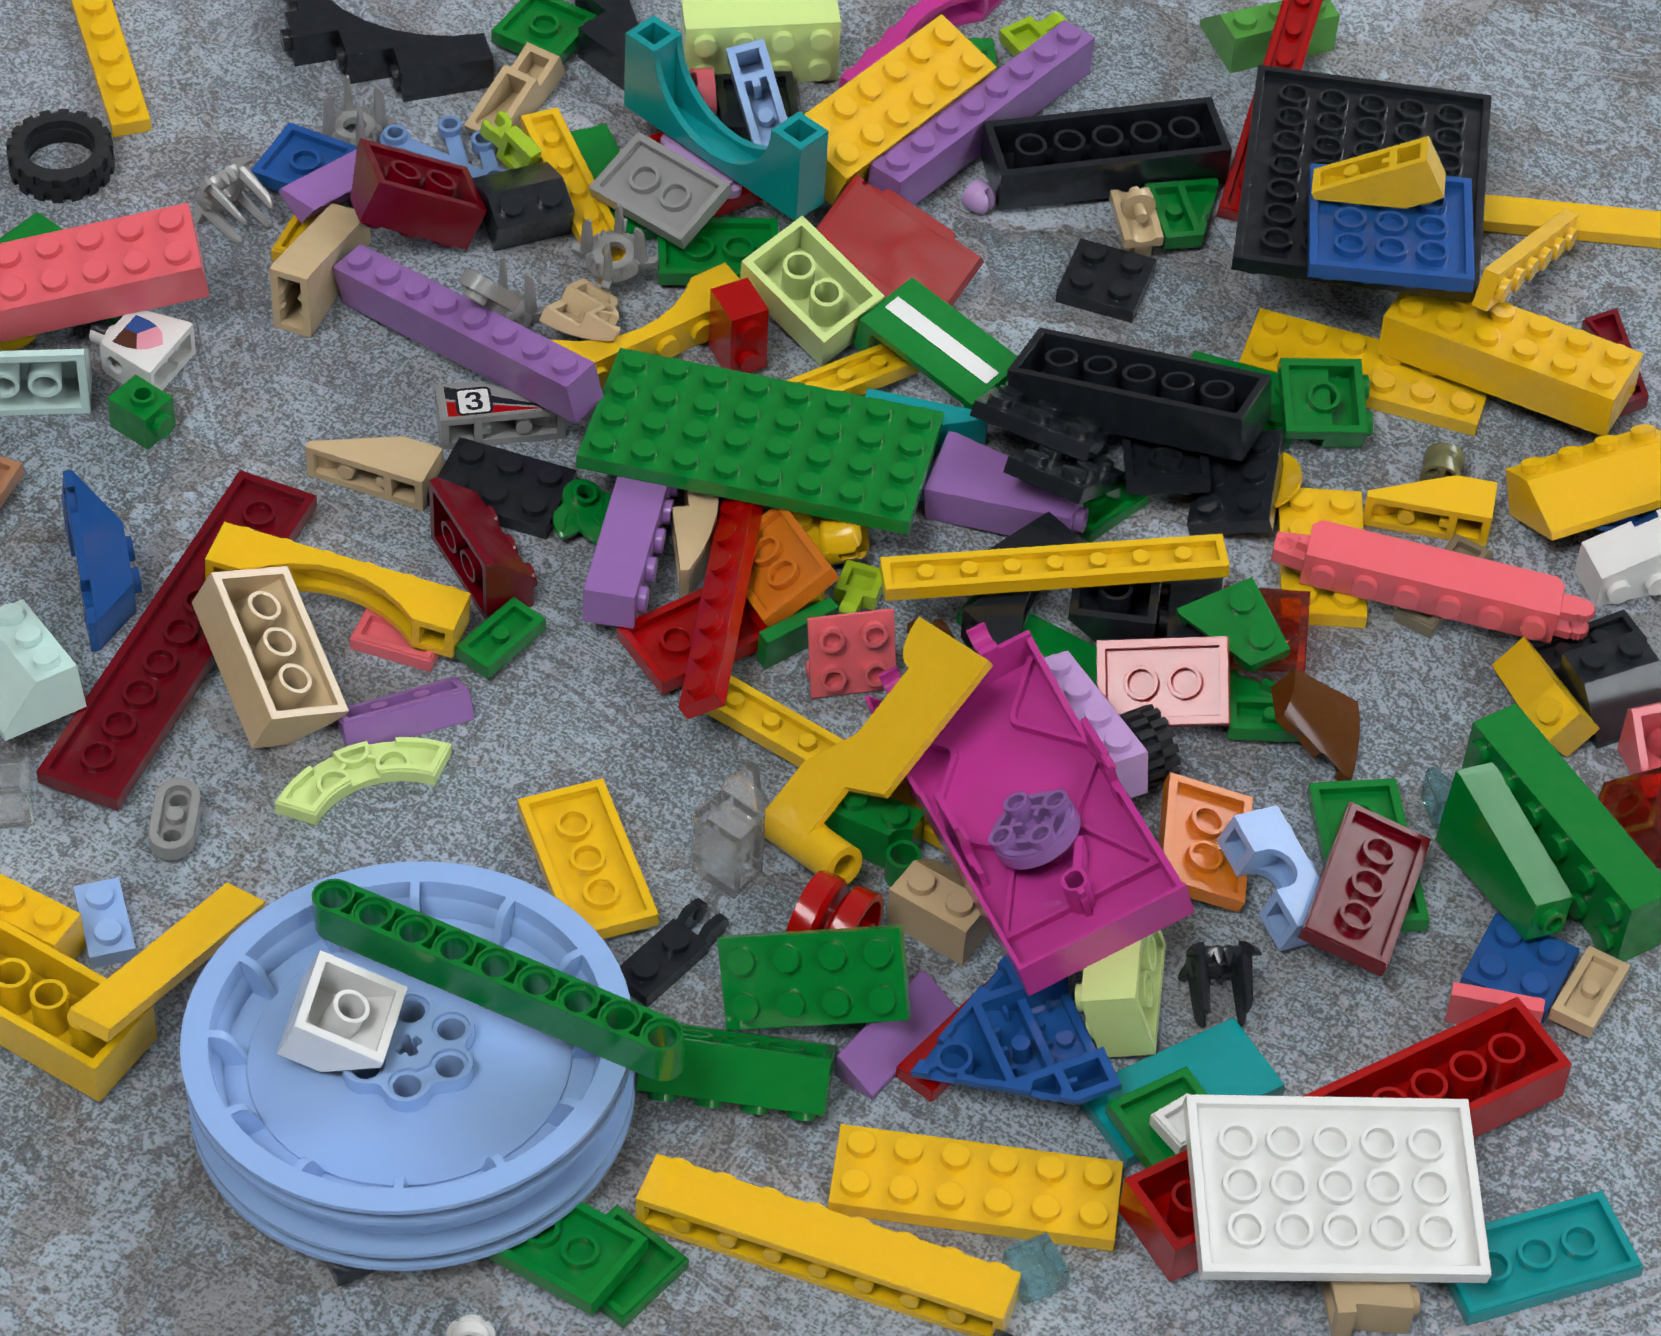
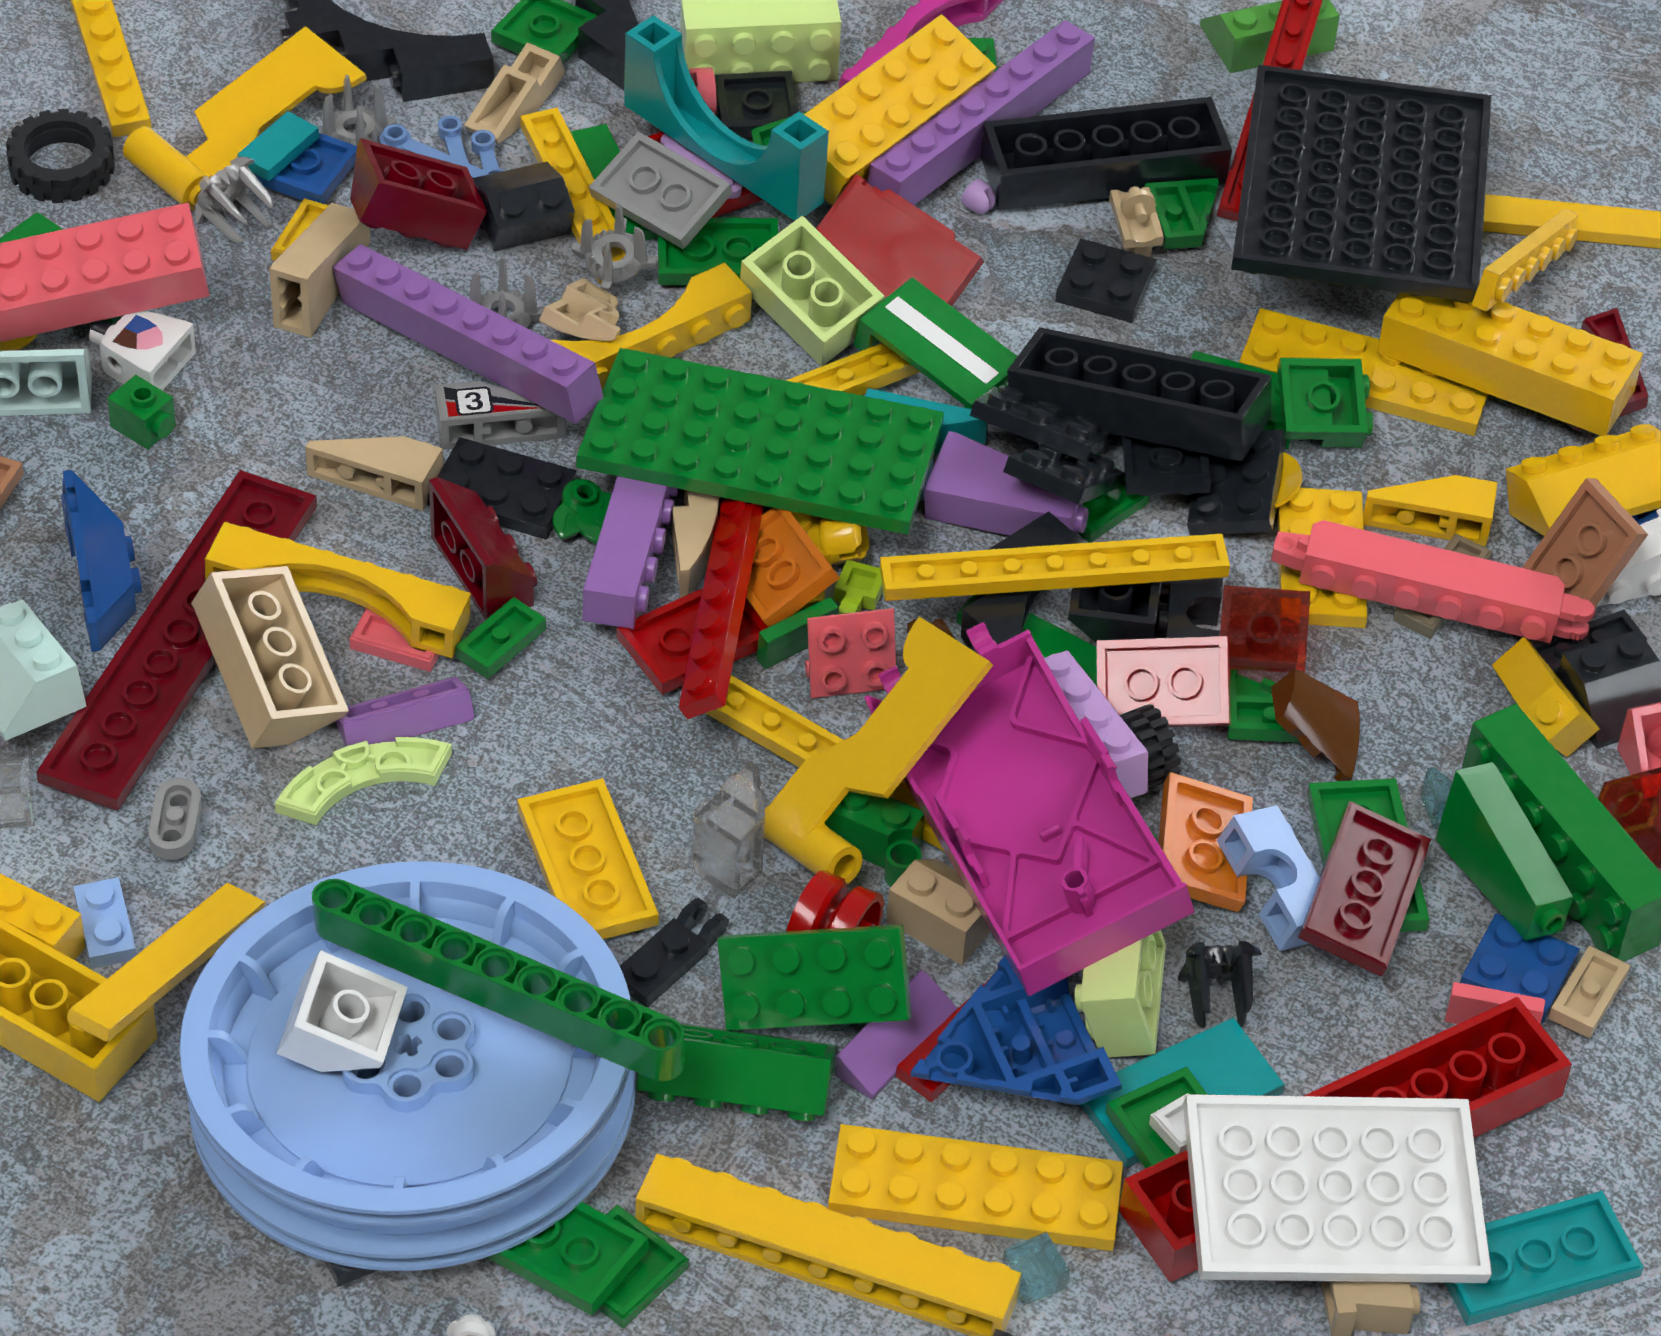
medium lavender slope [279,149,357,224] -> none
light grey plate [459,268,522,316] -> none
lime plate [480,110,542,169] -> none
red brick [709,277,769,373] -> none
light blue slope [726,38,787,146] -> none
medium lavender tile [988,789,1081,870] -> none
lime plate [999,12,1068,57] -> none
green wing [1176,577,1290,672] -> none
blue plate [1307,163,1475,293] -> none
yellow slope [1311,136,1446,209] -> none
olive wheel [1419,442,1465,481] -> none
none -> yellow door [123,26,367,210]
none -> teal tile [237,111,319,181]
none -> nougat plate [1522,478,1648,607]

